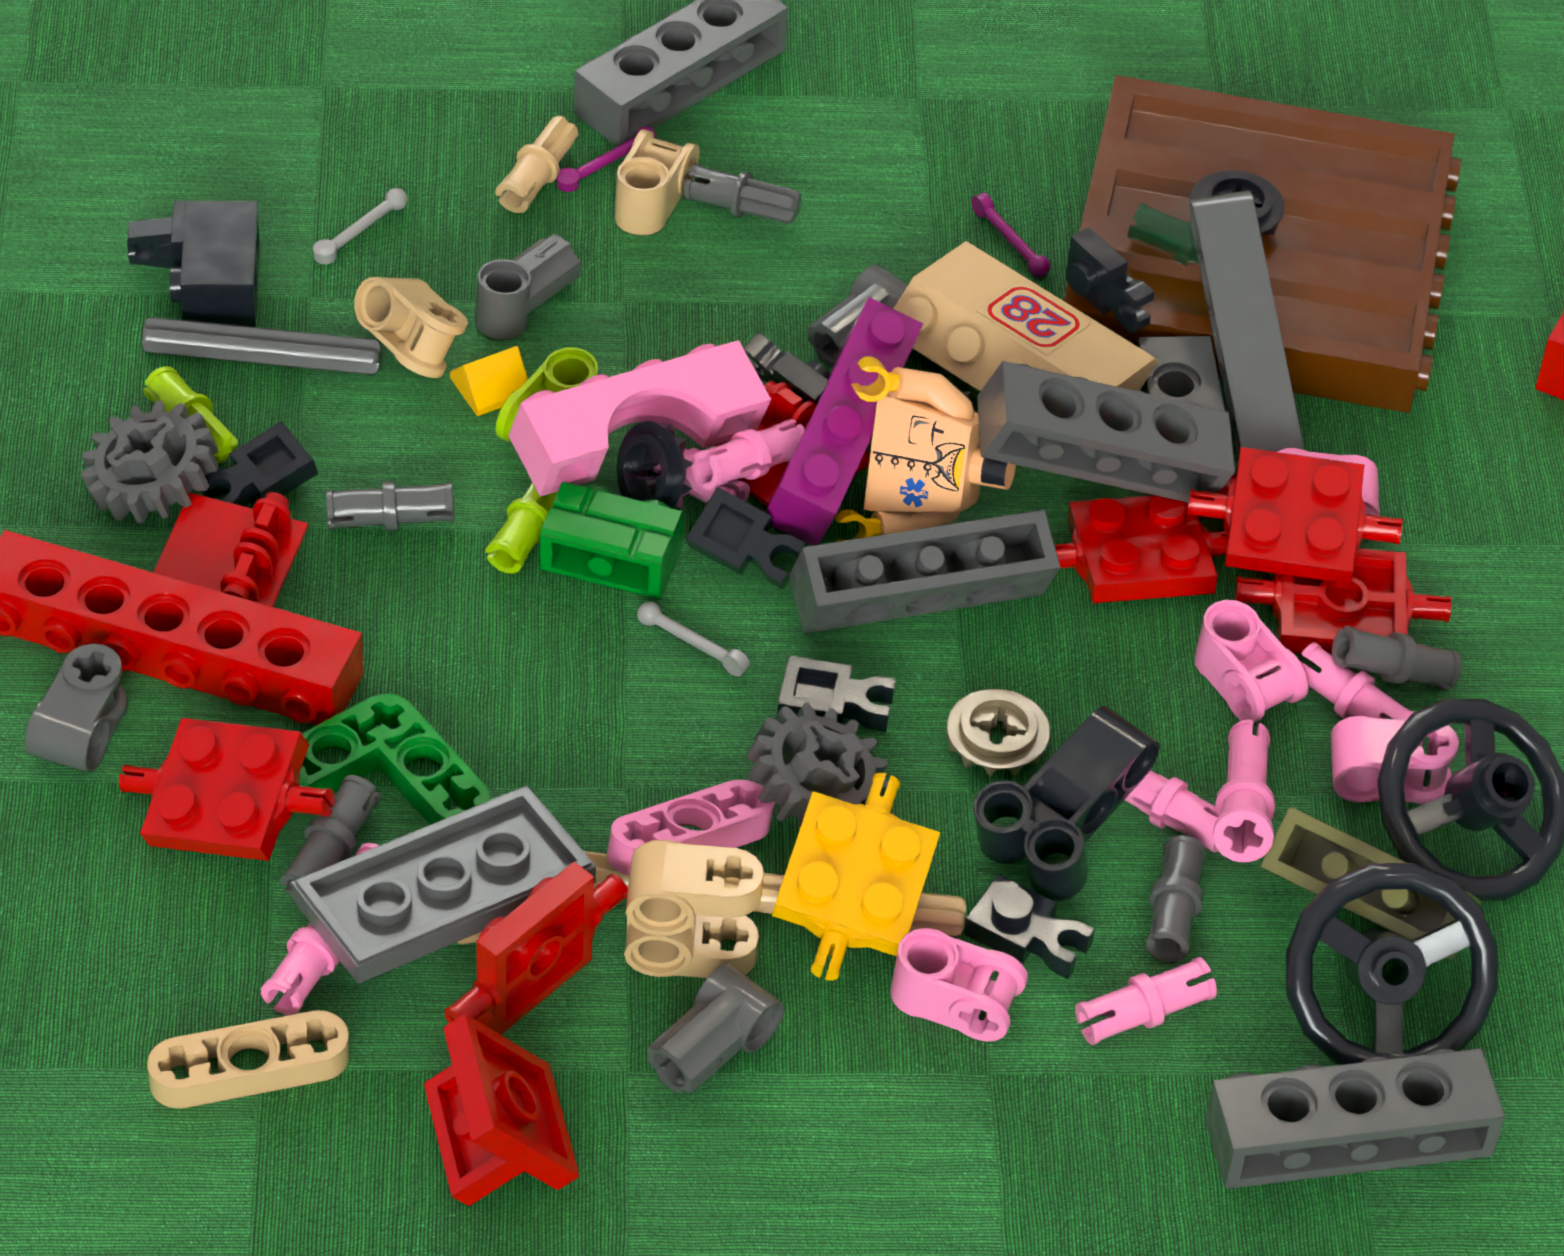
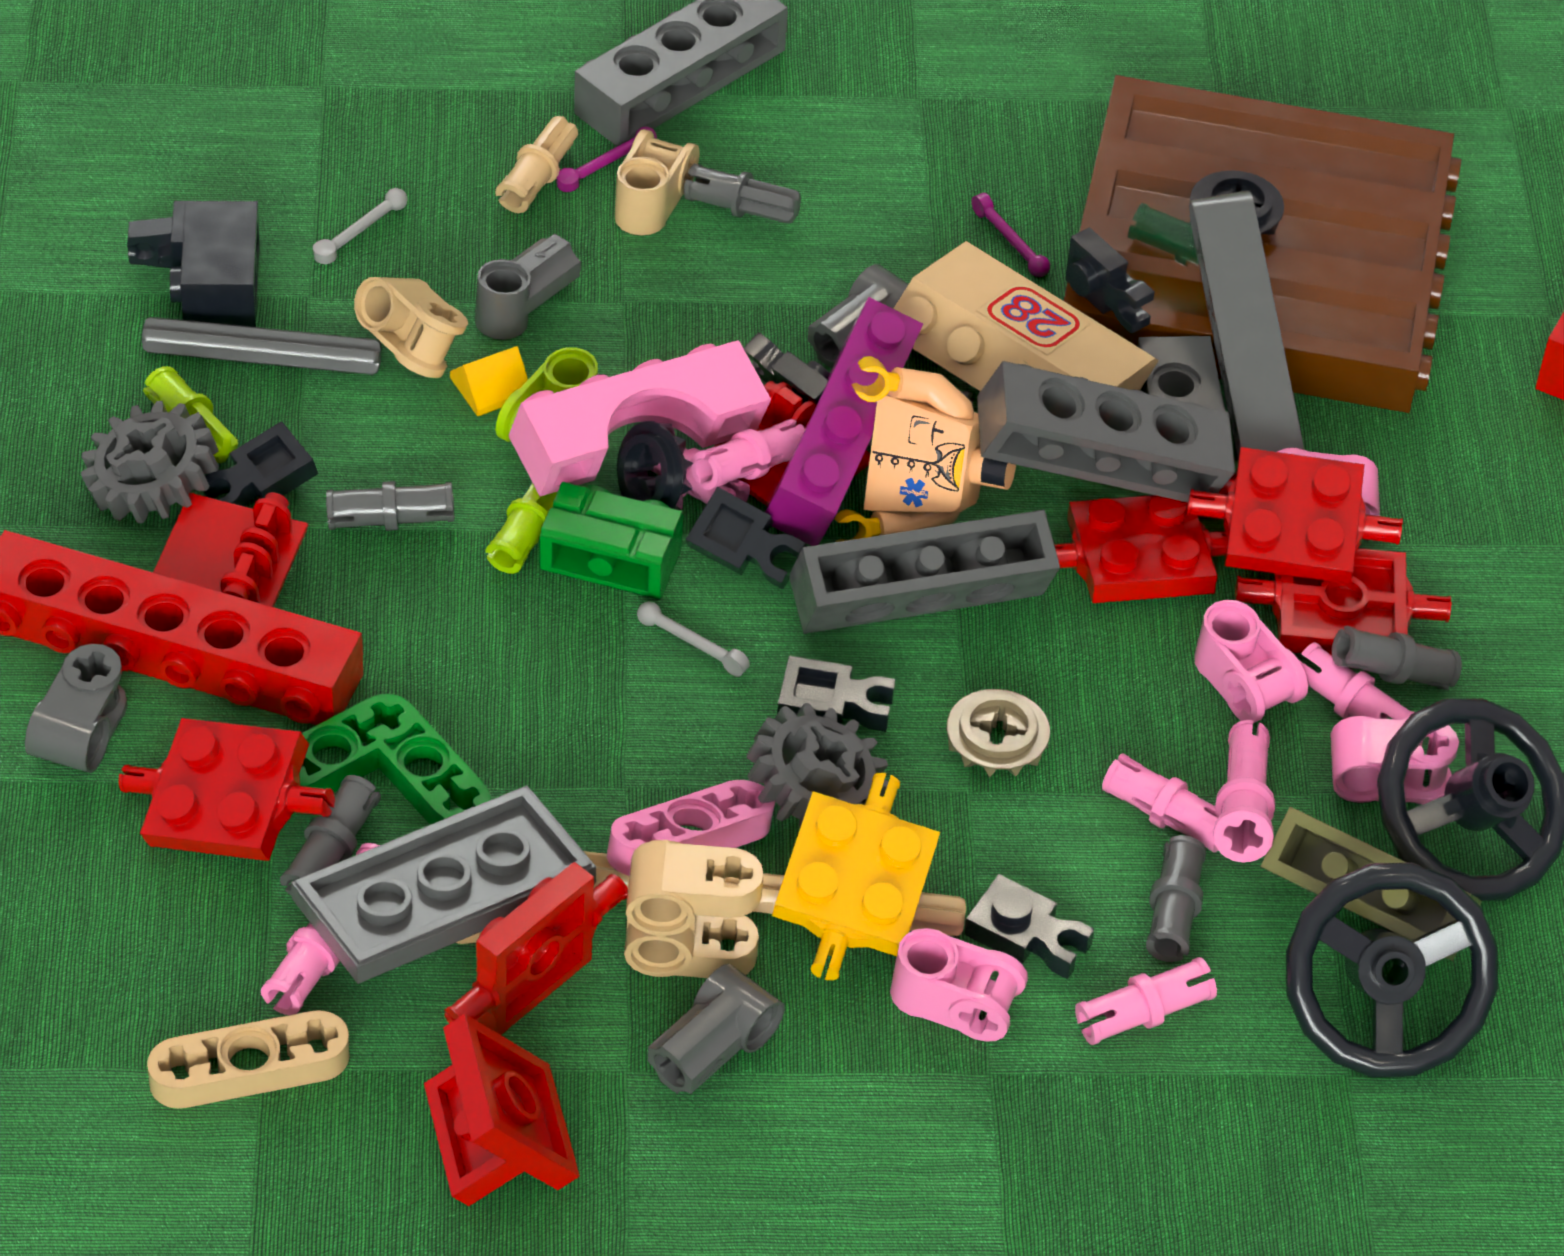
black piece [973,706,1160,901] -> none
dark grey brick [1205,1048,1505,1189] -> none

